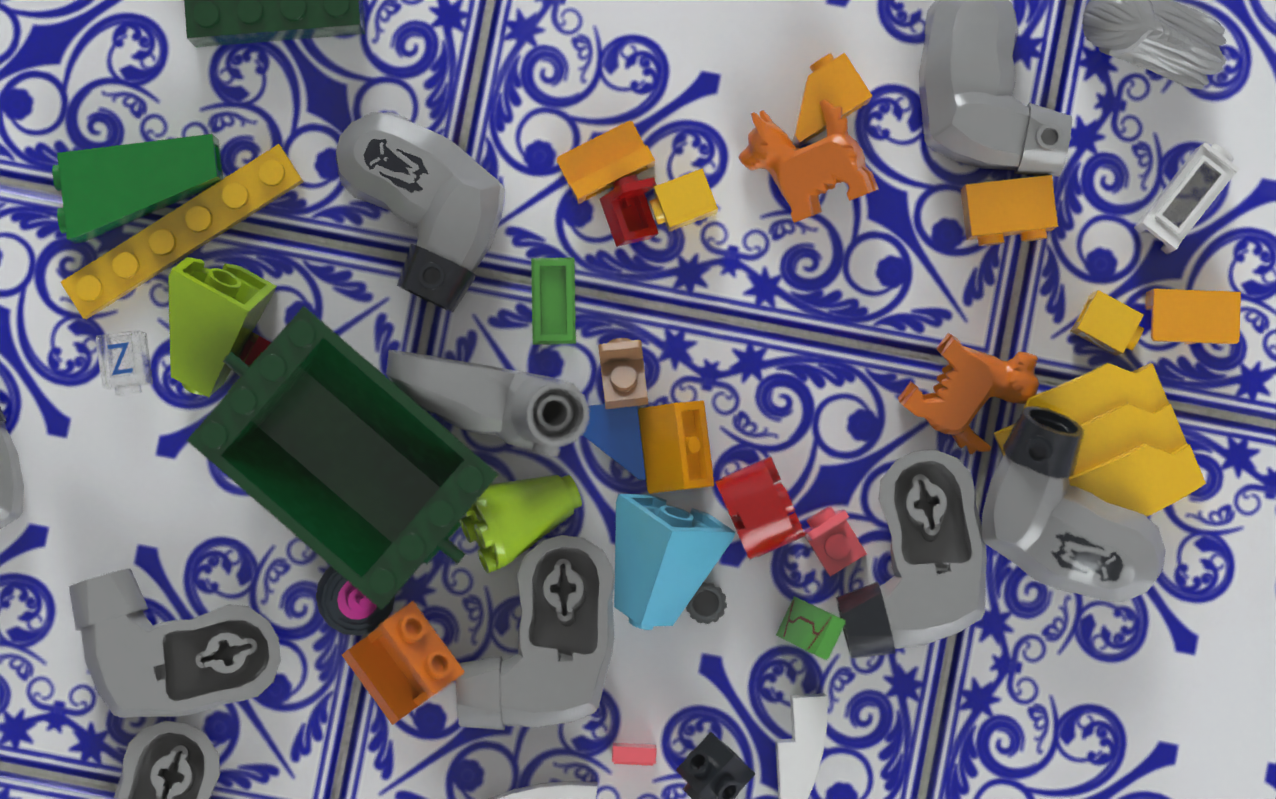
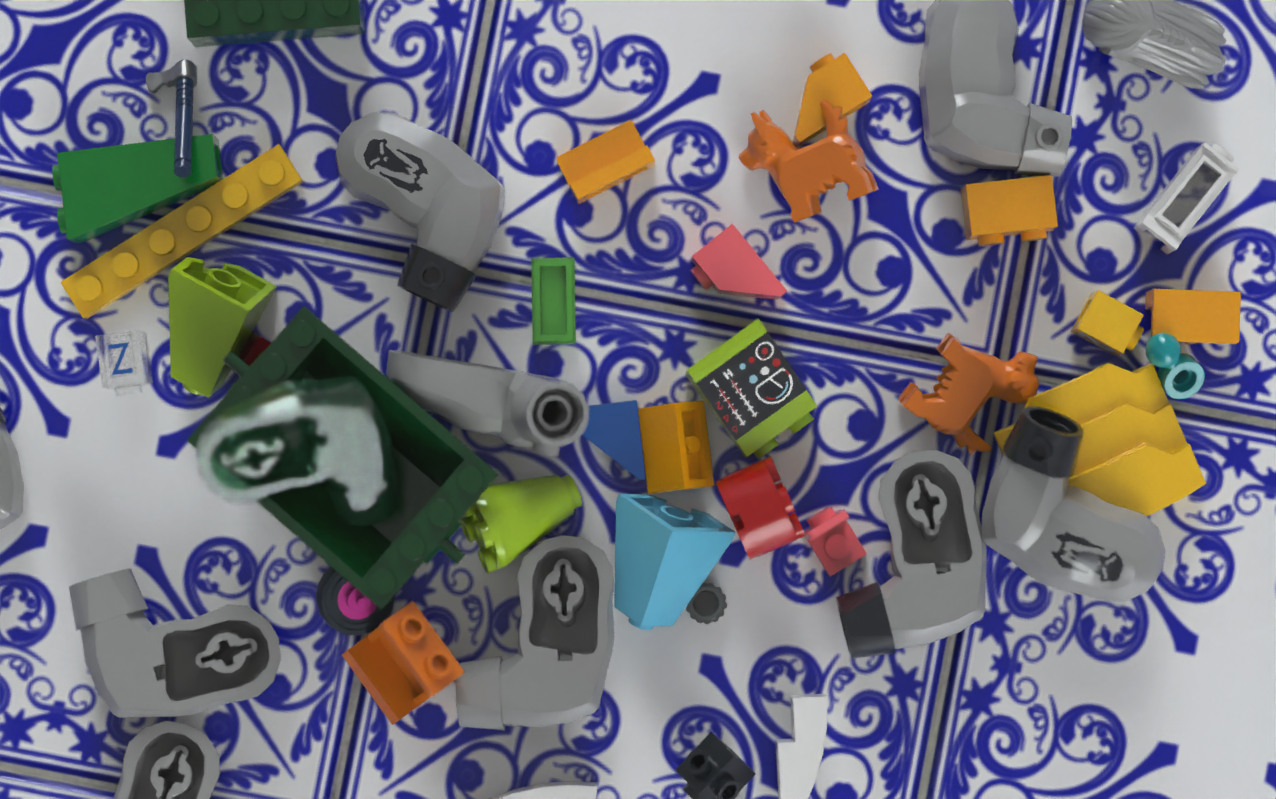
medium nougat bracket [598,338,649,409] -> none
red bracket [599,175,659,247] -> none
coral tile [612,743,657,766] -> none
yellow brick [649,168,718,232] -> none
bright green tile [776,596,846,661] -> none
none -> dark blue piece [146,60,197,178]
none -> clear green piece [197,376,398,526]
none -> slope [685,319,817,459]
none -> coral slope [690,224,787,300]
none -> teal plate [1145,333,1205,399]

